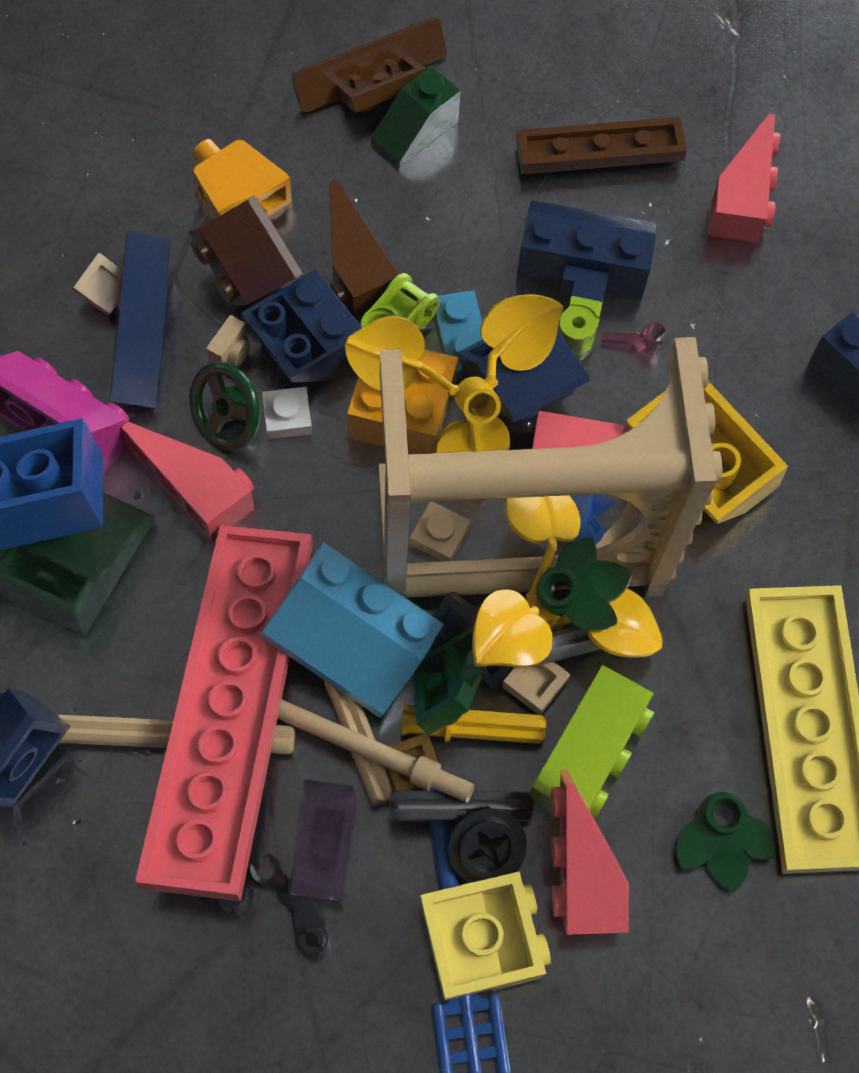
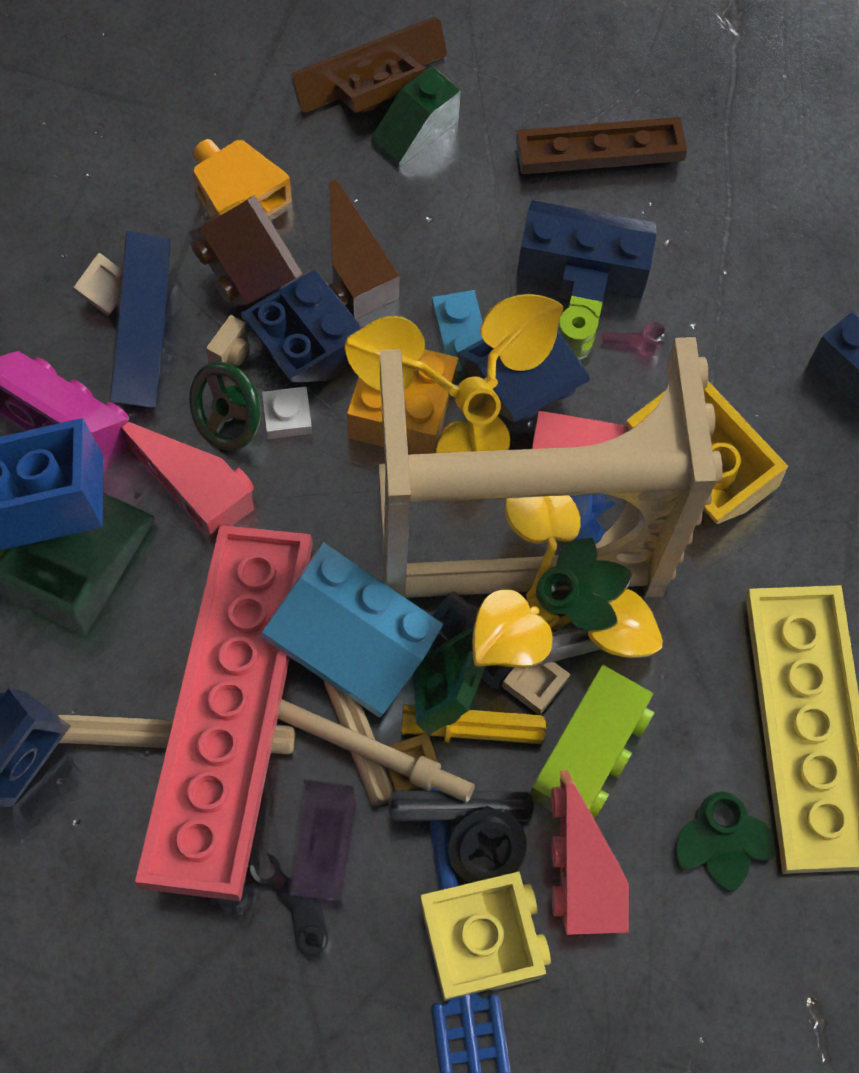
lime piece [361,273,441,330] -> none
tan plate [409,502,471,562] -> none
coral slope [708,114,780,243] -> none

